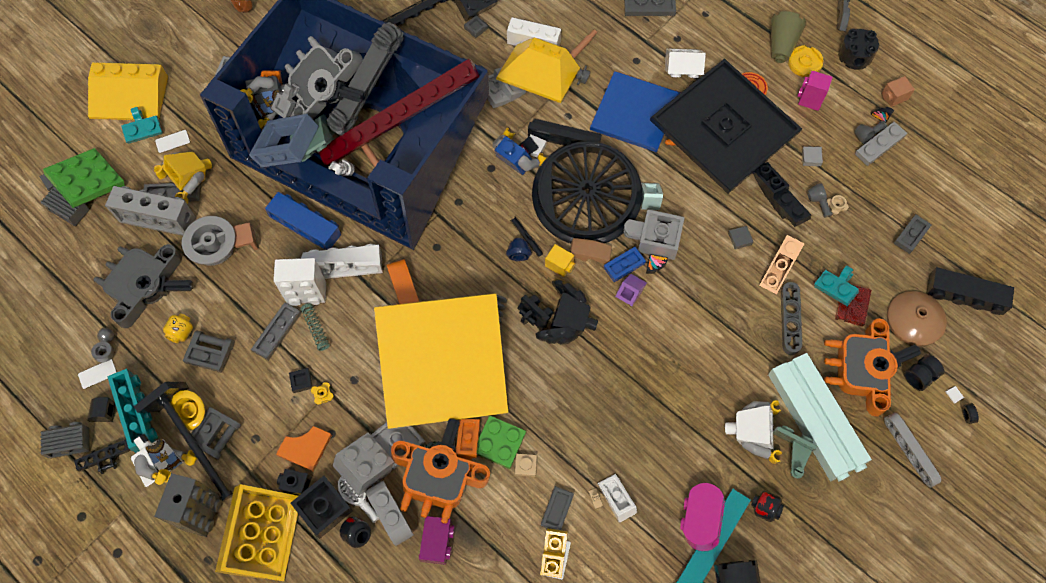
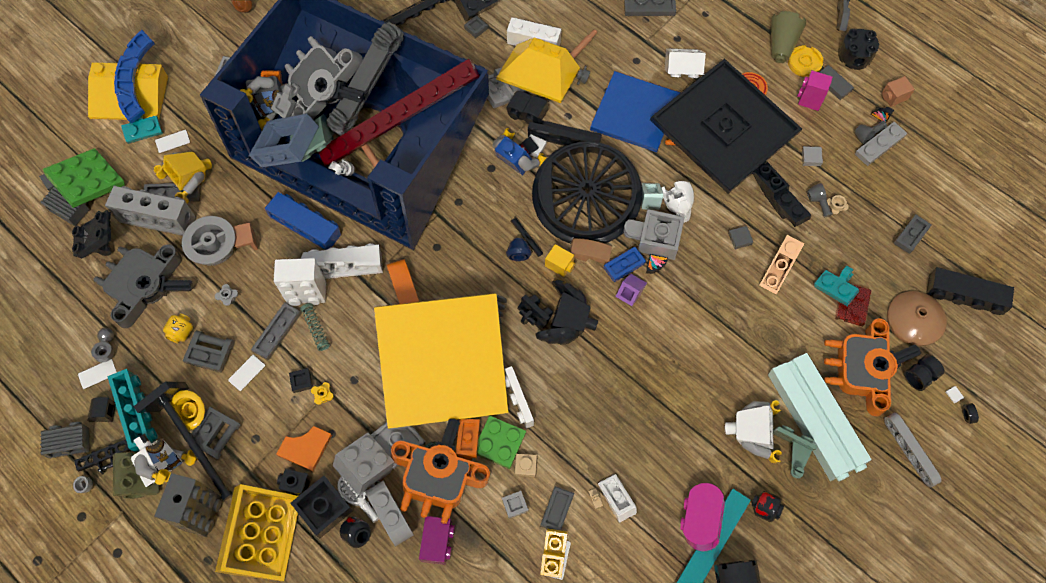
dark grey beam [781,282,802,355] -> none
none -> black shield [72,210,111,259]
none -> light grey hinge [73,476,93,493]
none -> olive plate [113,453,159,499]
none -> blue tile [114,30,155,124]
none -> light grey plate [215,284,238,306]
none -> white sticker [228,355,265,391]
none -> light grey plate [502,491,528,519]
none -> white plate [505,366,534,428]
none -> black brick [506,91,549,124]
none -> white helmet [661,181,694,223]
none -> dark grey tile [819,65,854,100]

